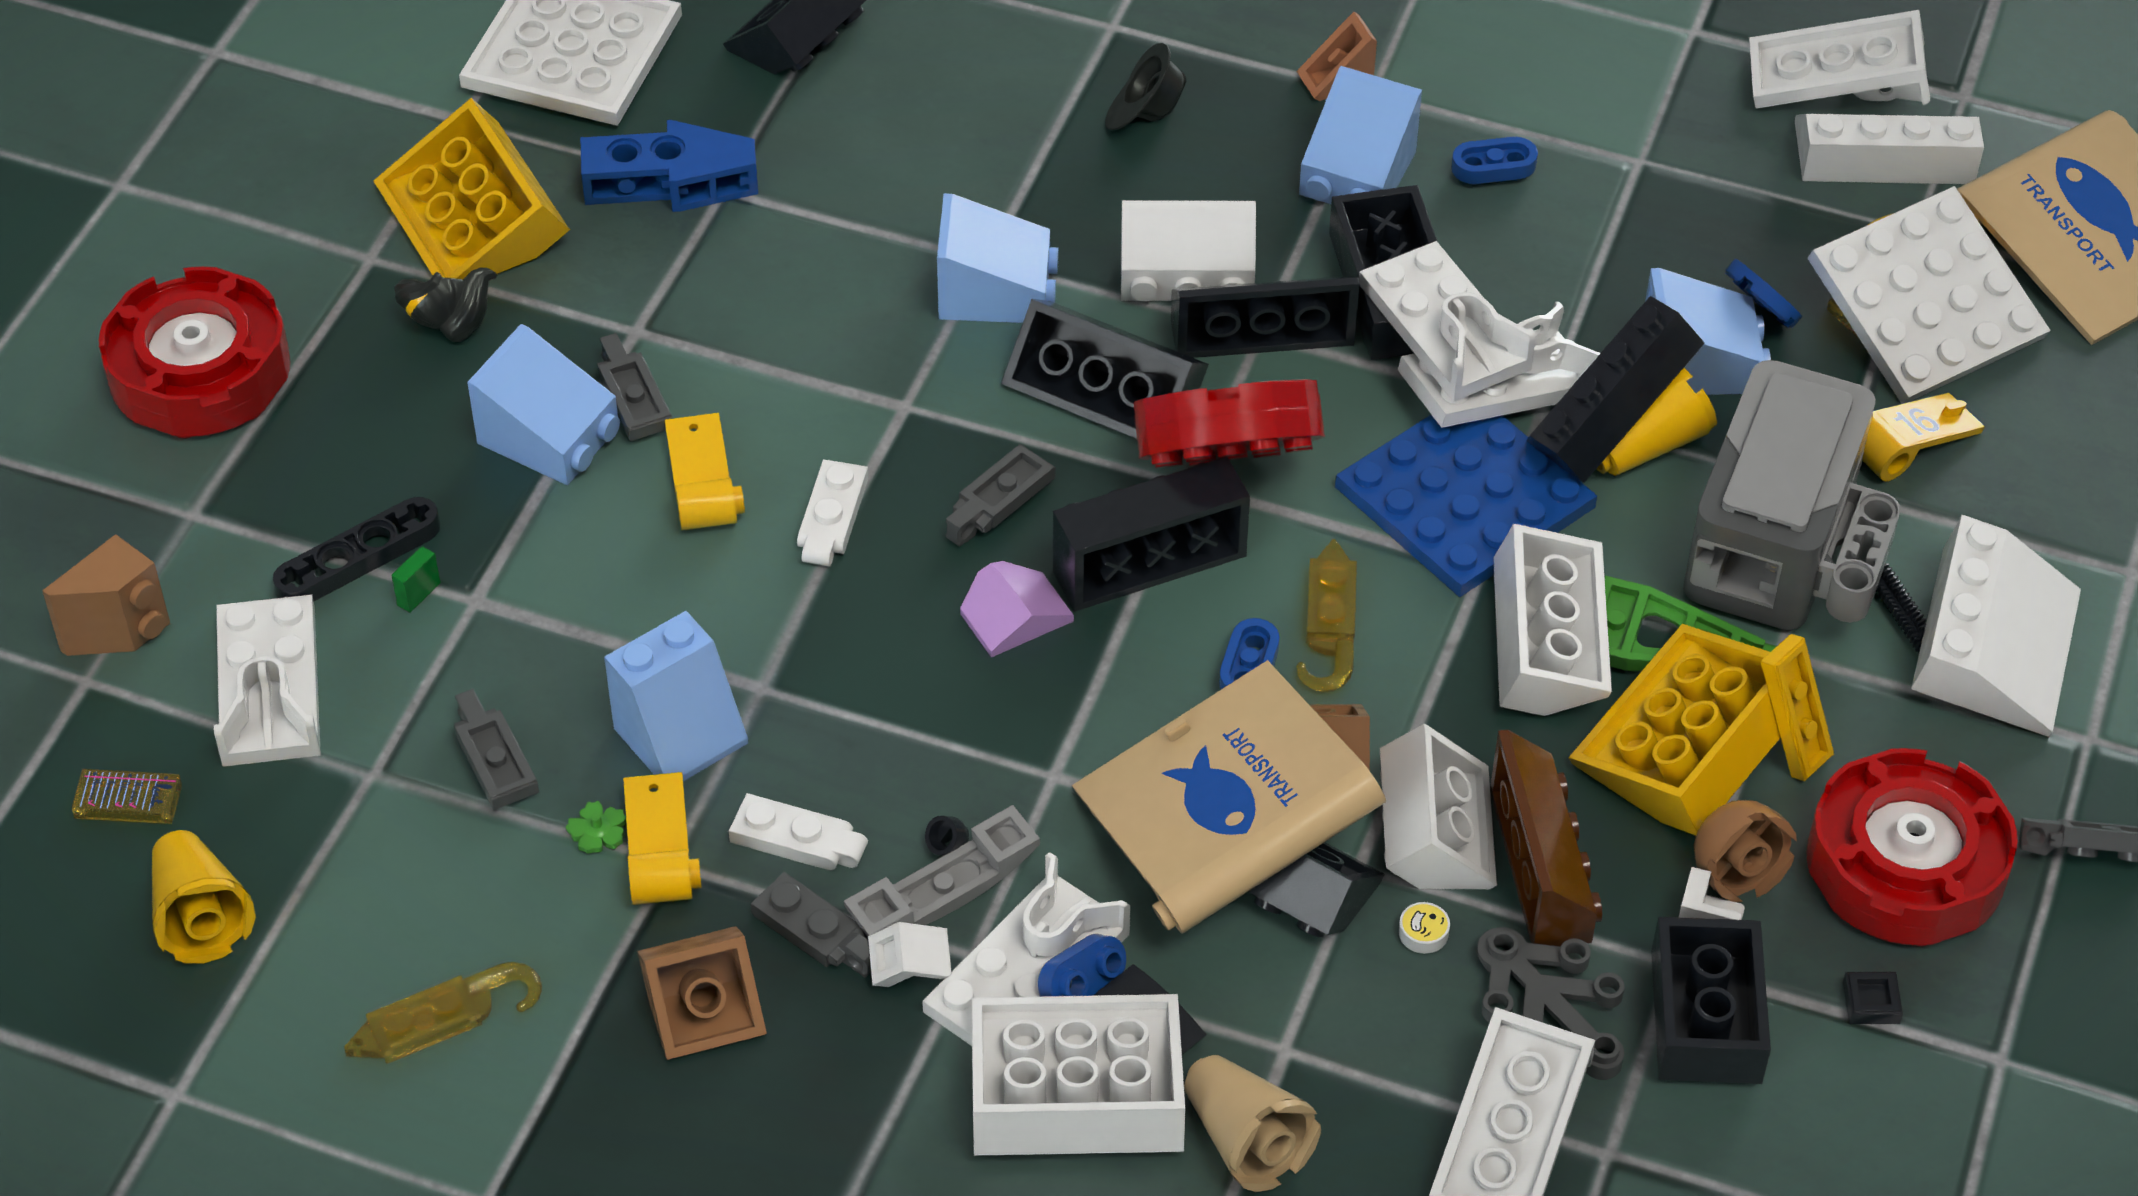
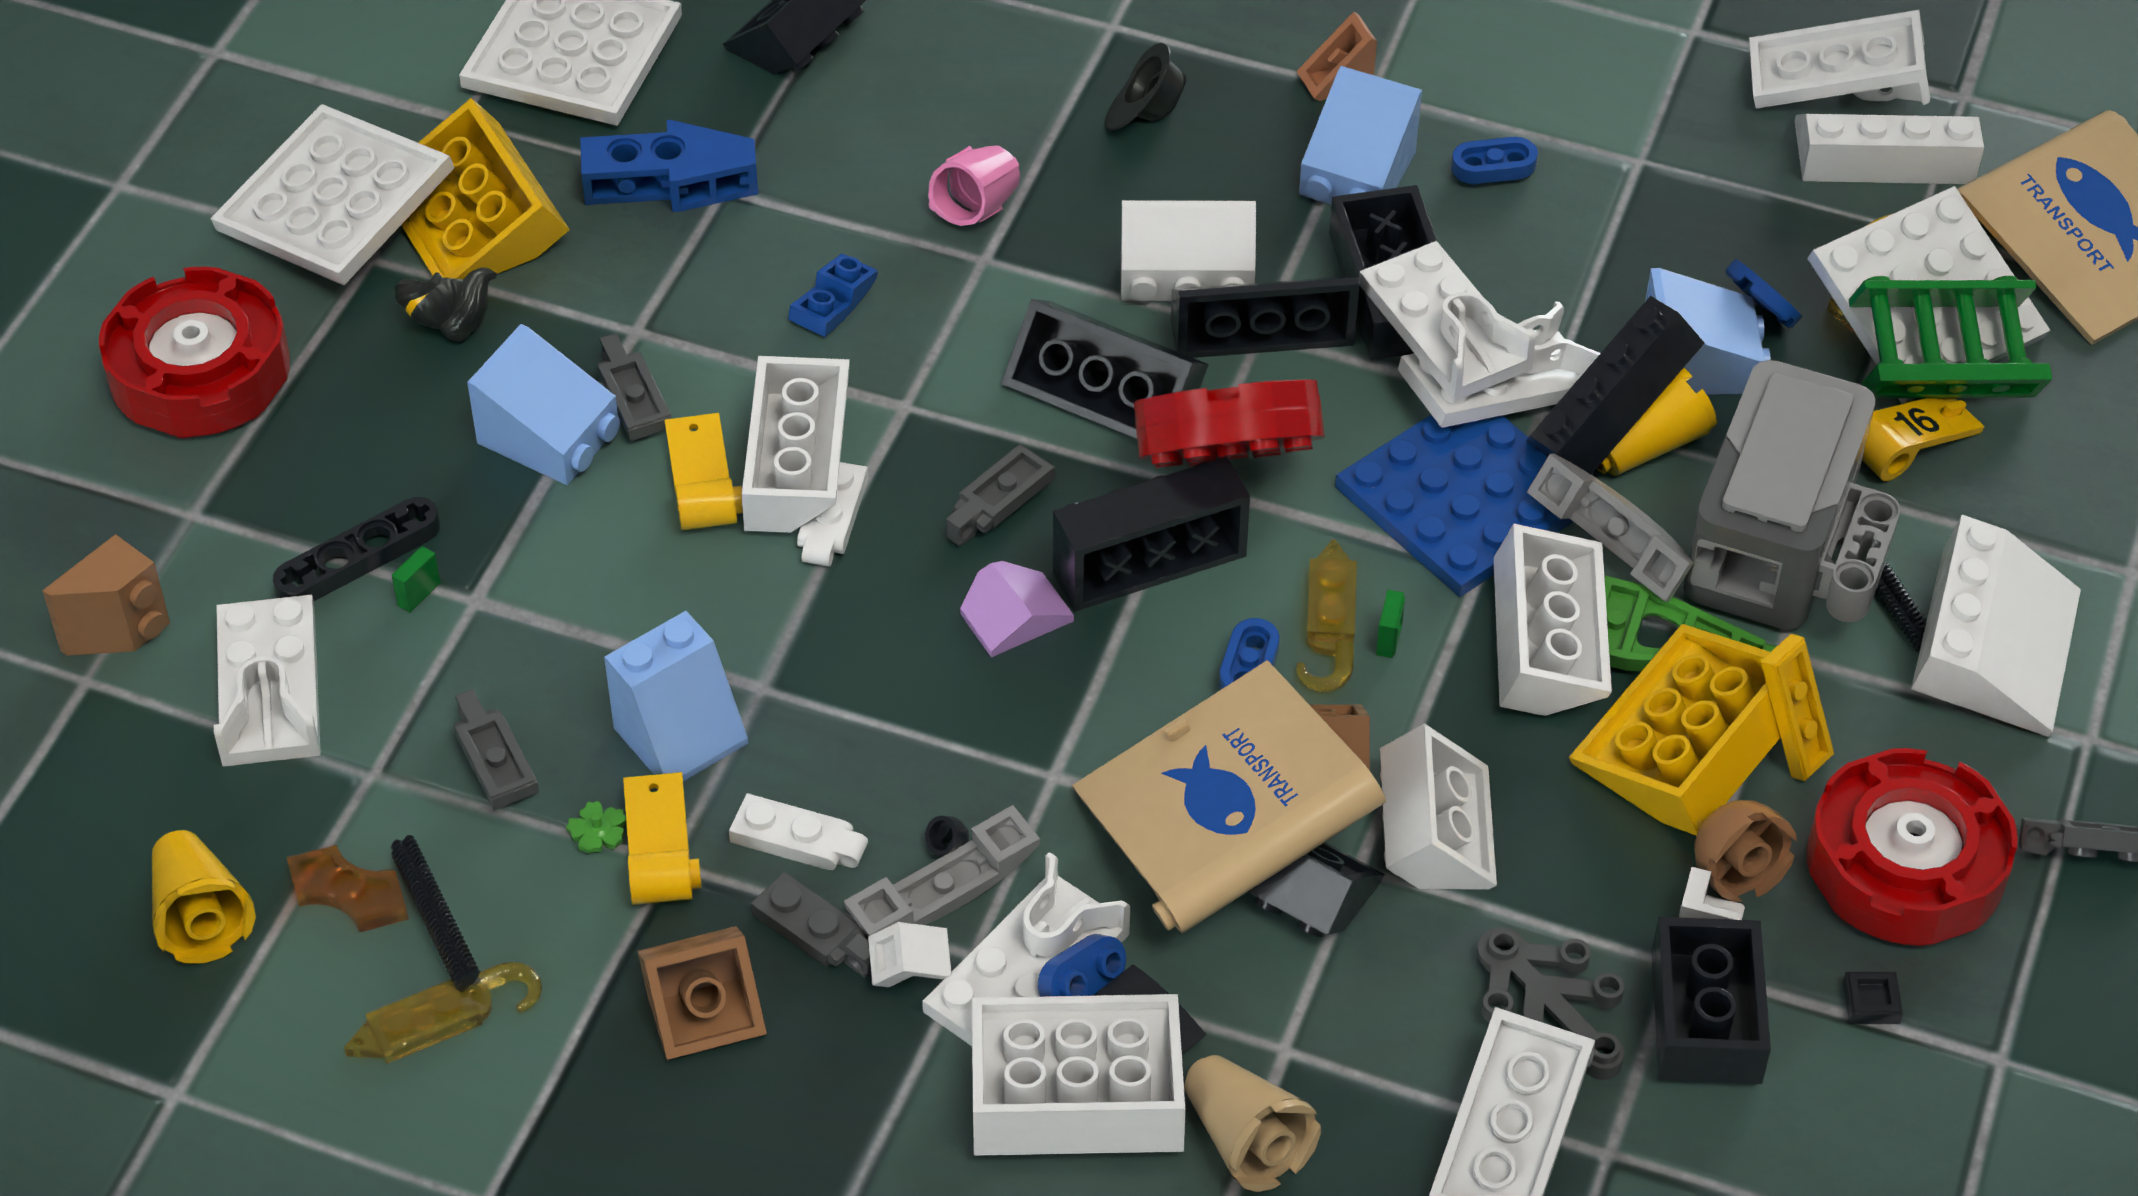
clear yellow tile [72,769,182,824] -> none
light blue slope [937,193,1058,323] -> none
tile [1399,902,1450,954] -> none
reddish brown slope [1490,730,1602,947] -> none
none -> white plate [210,104,455,285]
none -> clear orange tile [287,845,409,933]
none -> black axle [390,835,481,992]
none -> white slope [742,356,850,533]
none -> blue slope [788,253,878,337]
none -> bright pink helmet [928,146,1020,226]
none -> green tile [1376,589,1406,658]
none -> light grey slope [1527,454,1694,602]
none -> green fence [1848,276,2053,399]

